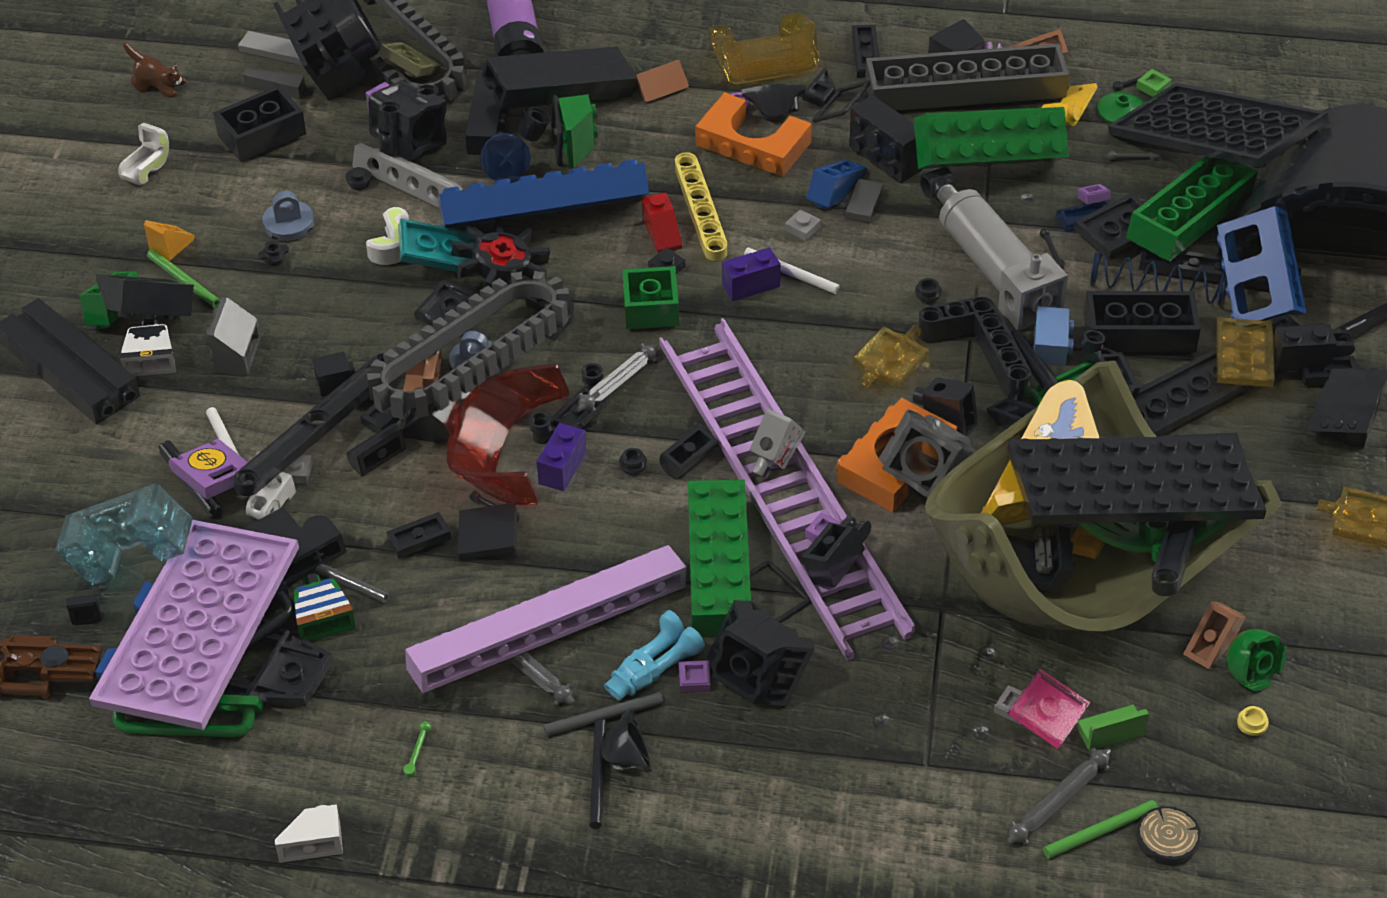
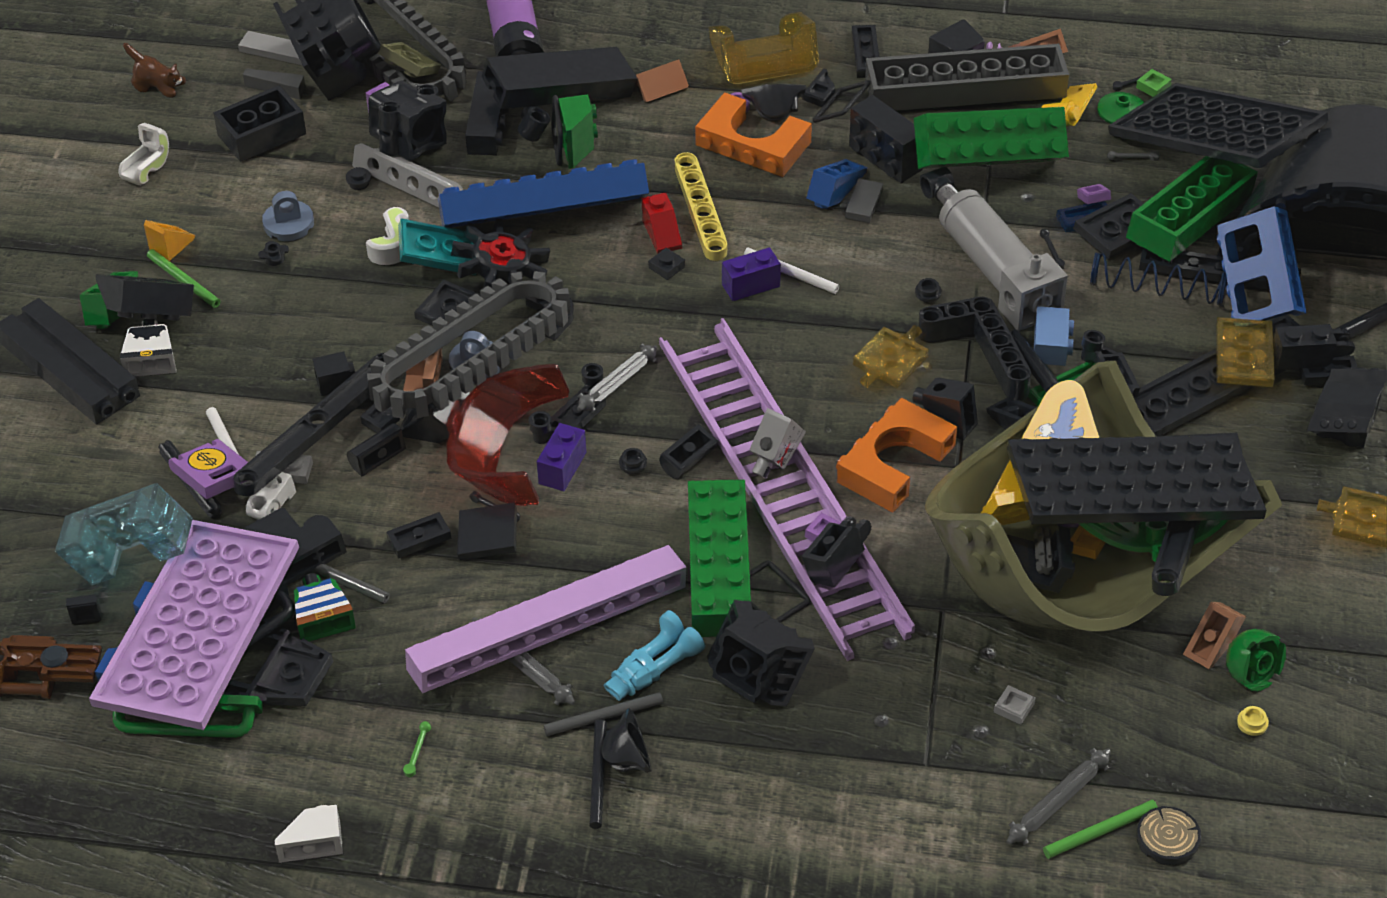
dark grey slope [206,297,261,376] -> none
dark blue tile [480,133,531,183] -> none
green brick [622,266,679,329] -> none
medium lavender tile [679,661,710,692] -> none
light grey plate [785,209,821,241] -> none
dark grey piece [879,409,976,498] -> none
clear pink tile [1007,669,1090,749] -> none
bright green panel [1077,705,1149,751] -> none
black brick [1083,291,1201,352] -> none

